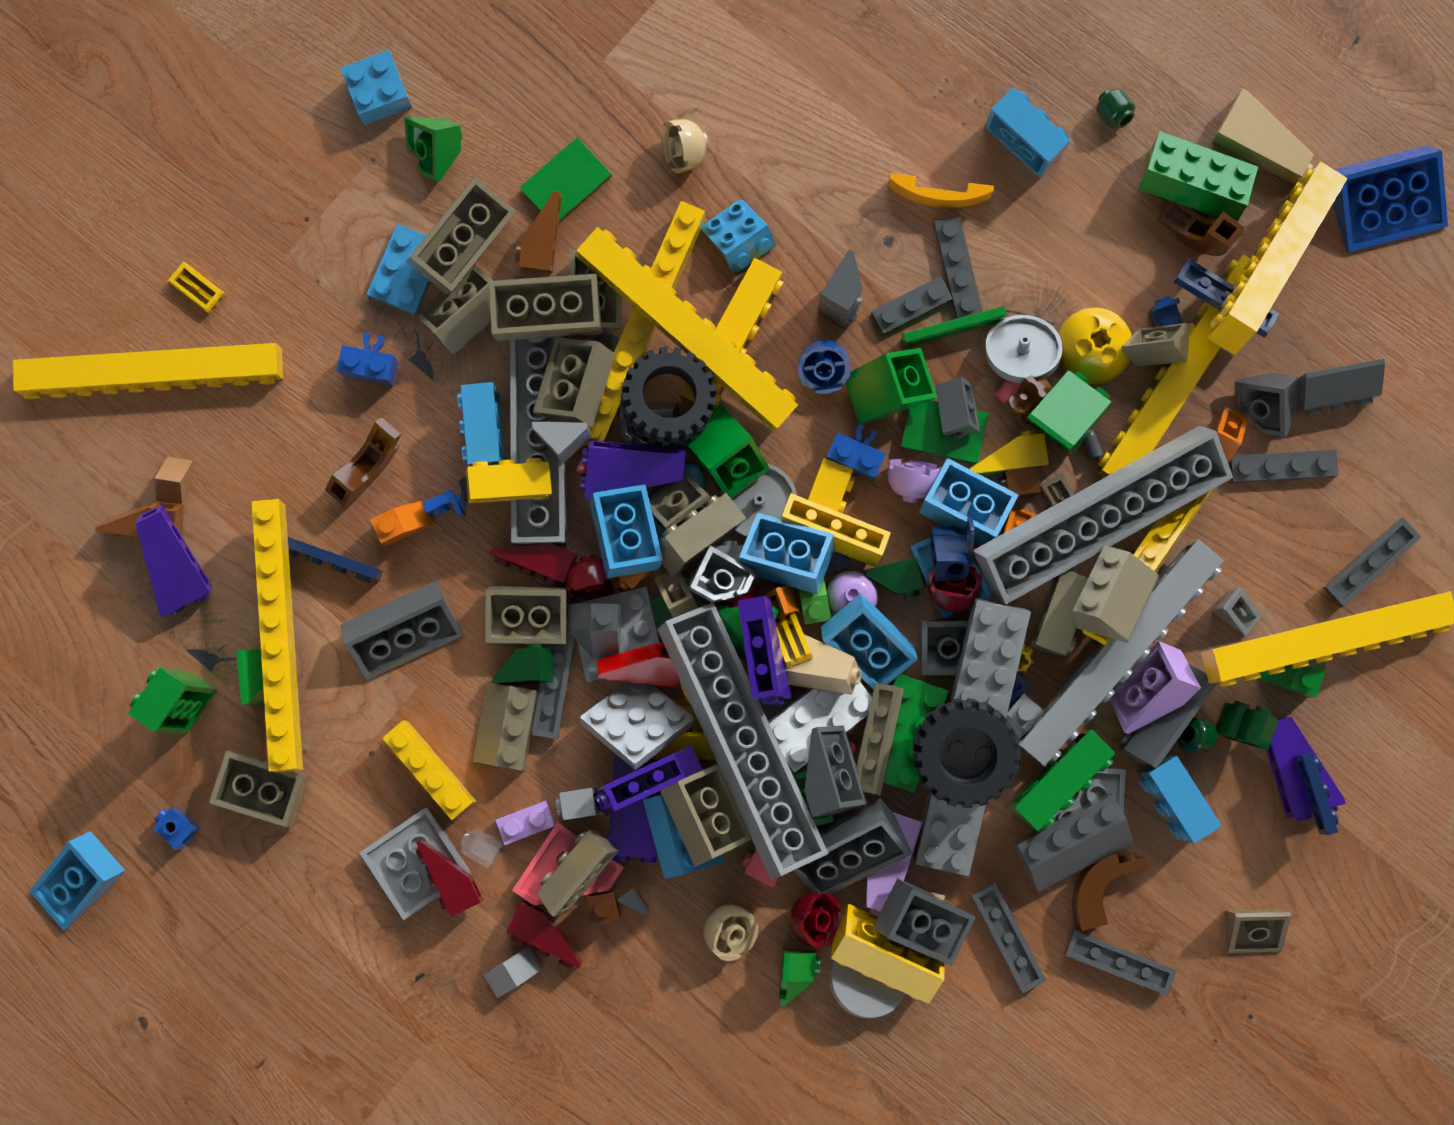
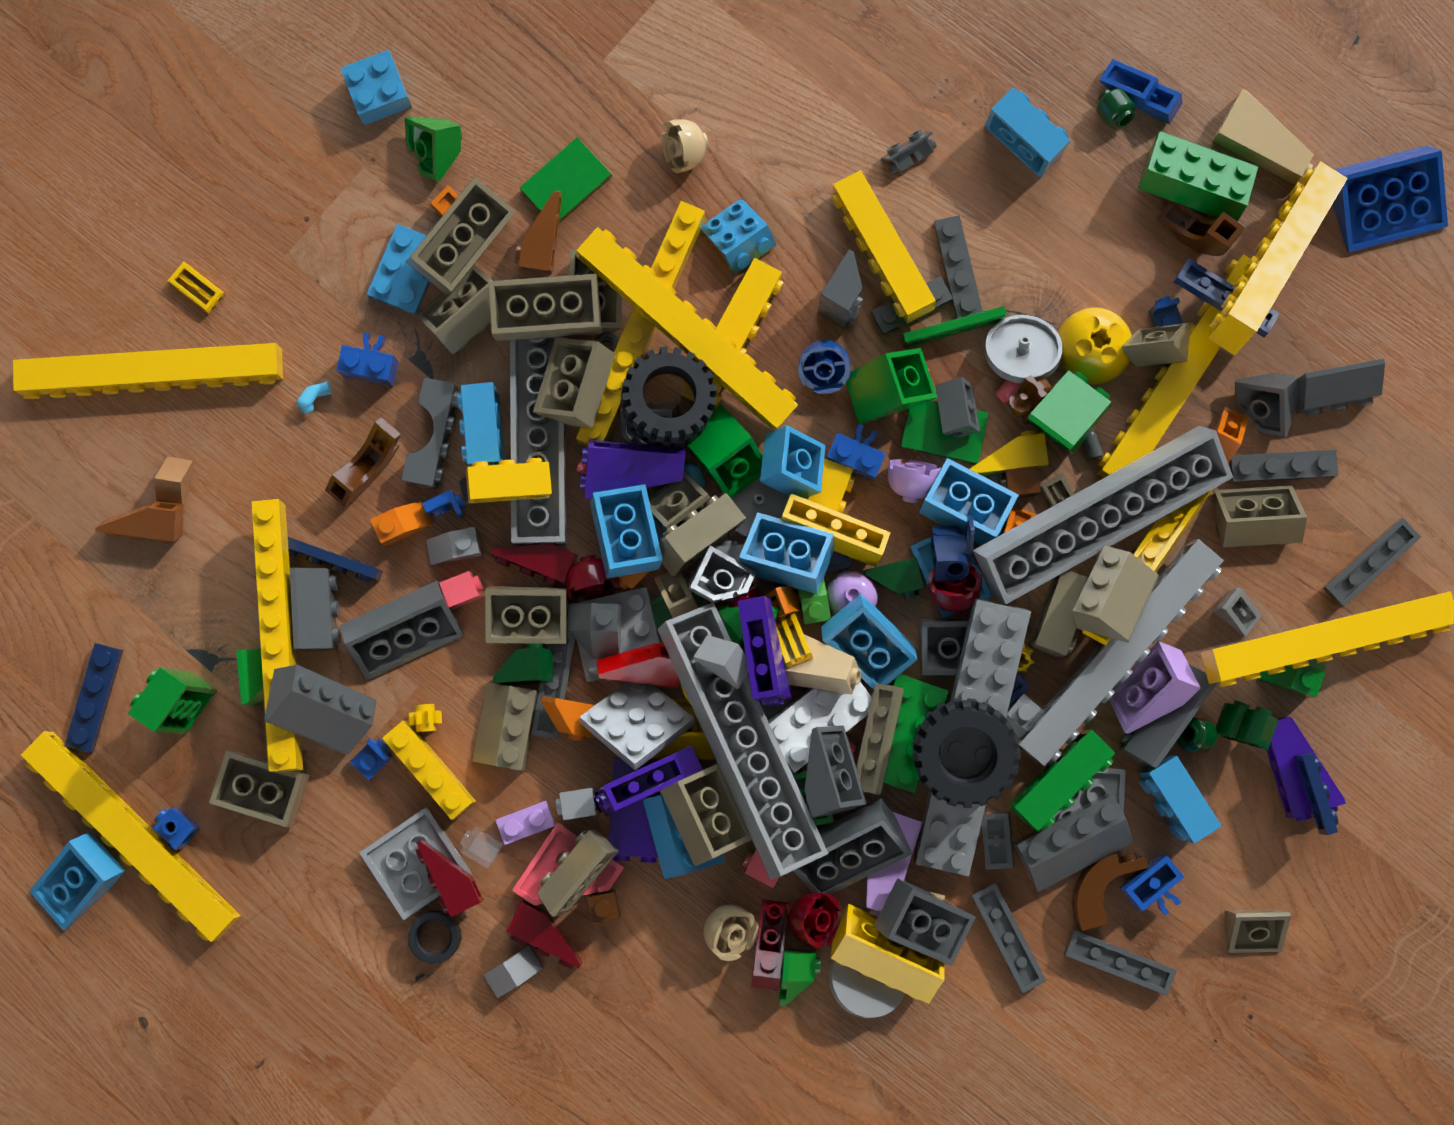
dark purple slope [136,504,211,617] -> none
light grey slope [532,422,591,463] -> none
dark grey slope [616,887,649,914] -> none
light orange slope [888,173,994,208] -> none
none -> yellow brick [21,731,241,942]
none -> dark blue plate [64,643,123,753]
none -> dark grey slope [264,664,377,755]
none -> dark grey slope [290,568,341,652]
none -> medium azure arm [297,381,332,414]
none -> blue bracket [350,738,393,780]
none -> dark grey arch [401,378,461,490]
none -> yellow gear [408,704,442,732]
none -> black tyre [408,910,462,964]
none -> light grey slope [426,527,483,566]
none -> orange plate [429,185,459,217]
none -> coral brick [439,571,484,610]
none -> orange slope [541,696,595,742]
none -> light grey slope [693,635,748,689]
none -> dark red slope [751,899,789,991]
none -> dark azure brick [760,425,826,499]
none -> yellow brick [831,170,936,324]
none -> dark grey hinge [881,130,937,174]
none -> dark grey hinge [982,812,1015,869]
none -> blue slope [1099,59,1183,124]
none -> blue brick [1118,854,1184,915]
none -> dark tan slope [1213,485,1307,548]

